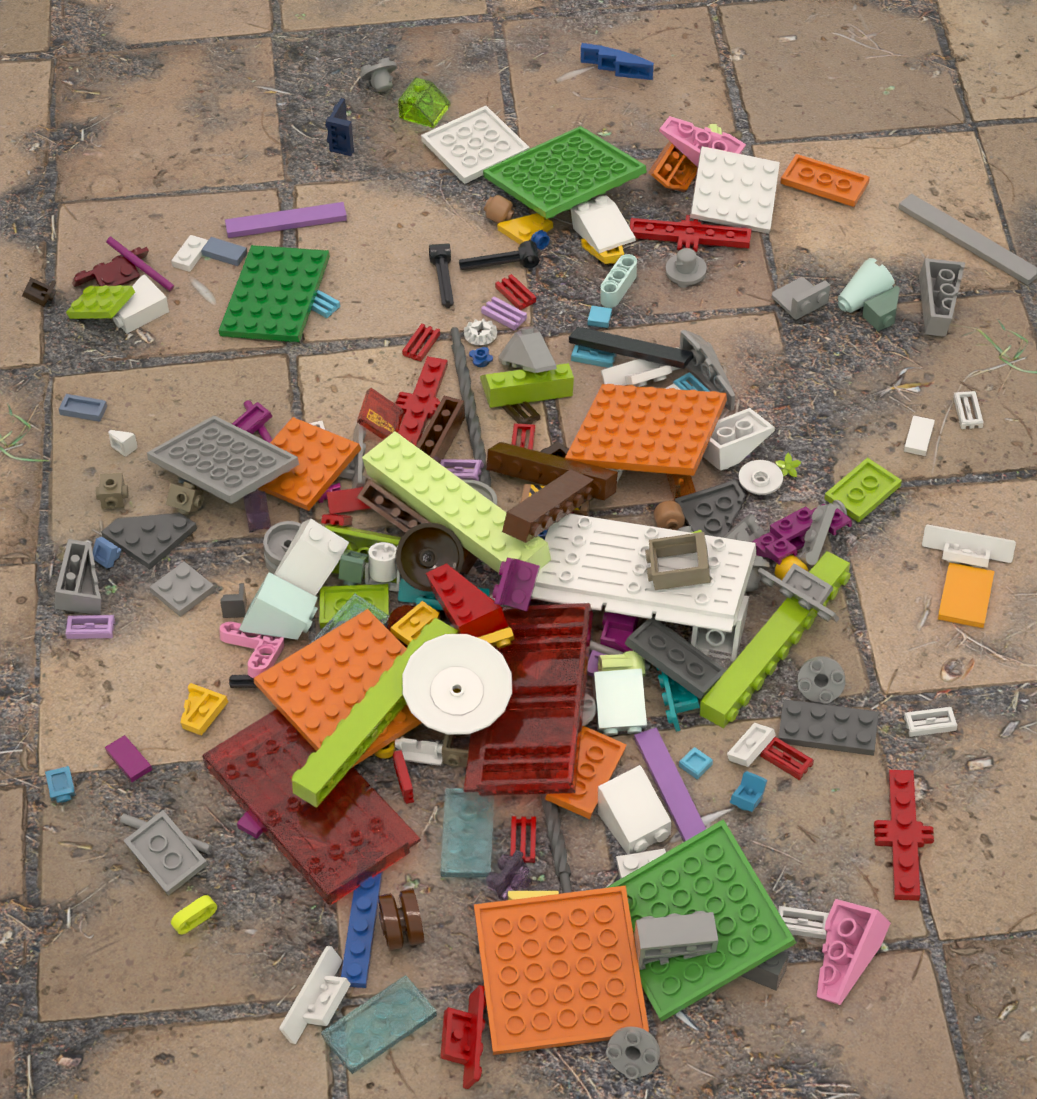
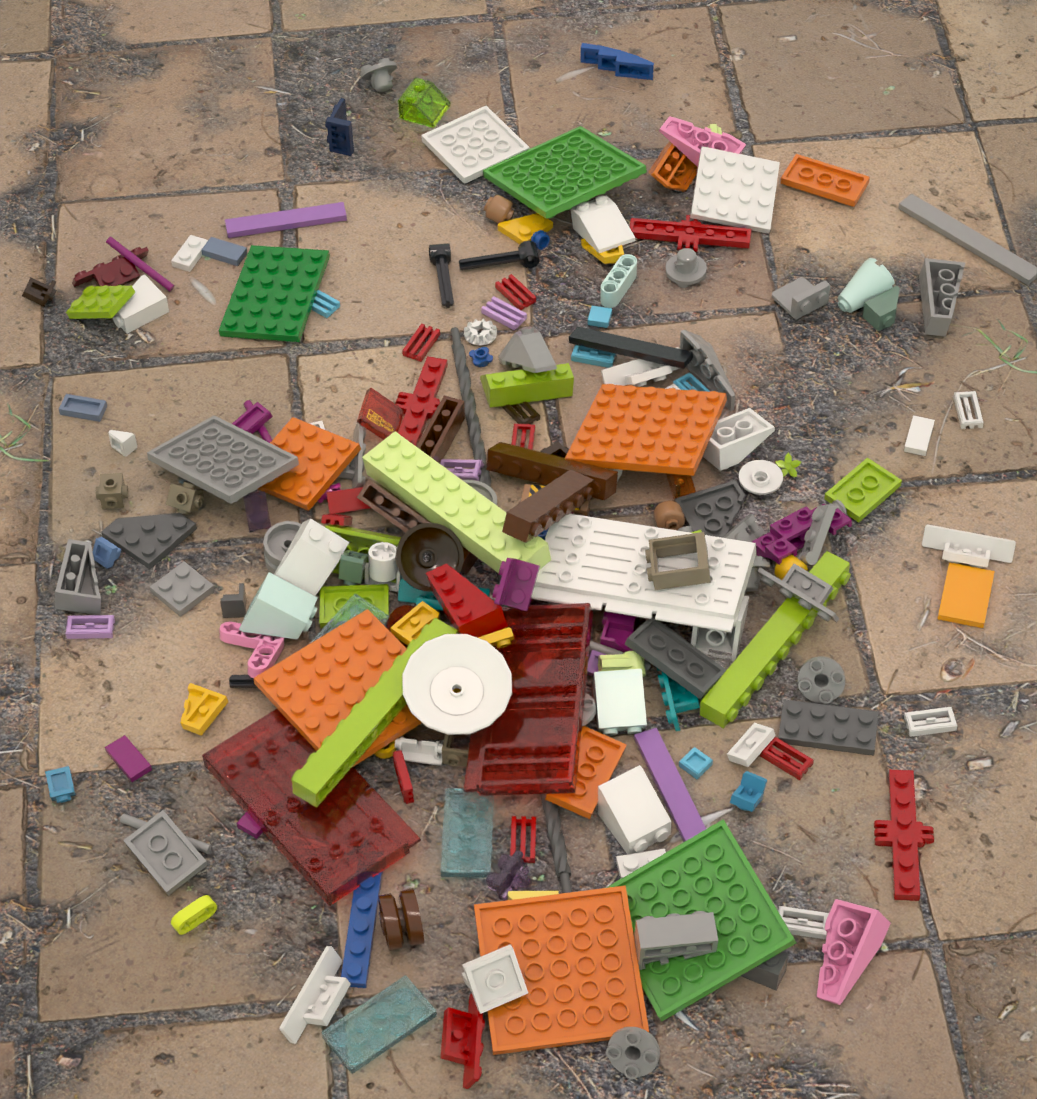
none -> white bracket [462,945,528,1014]

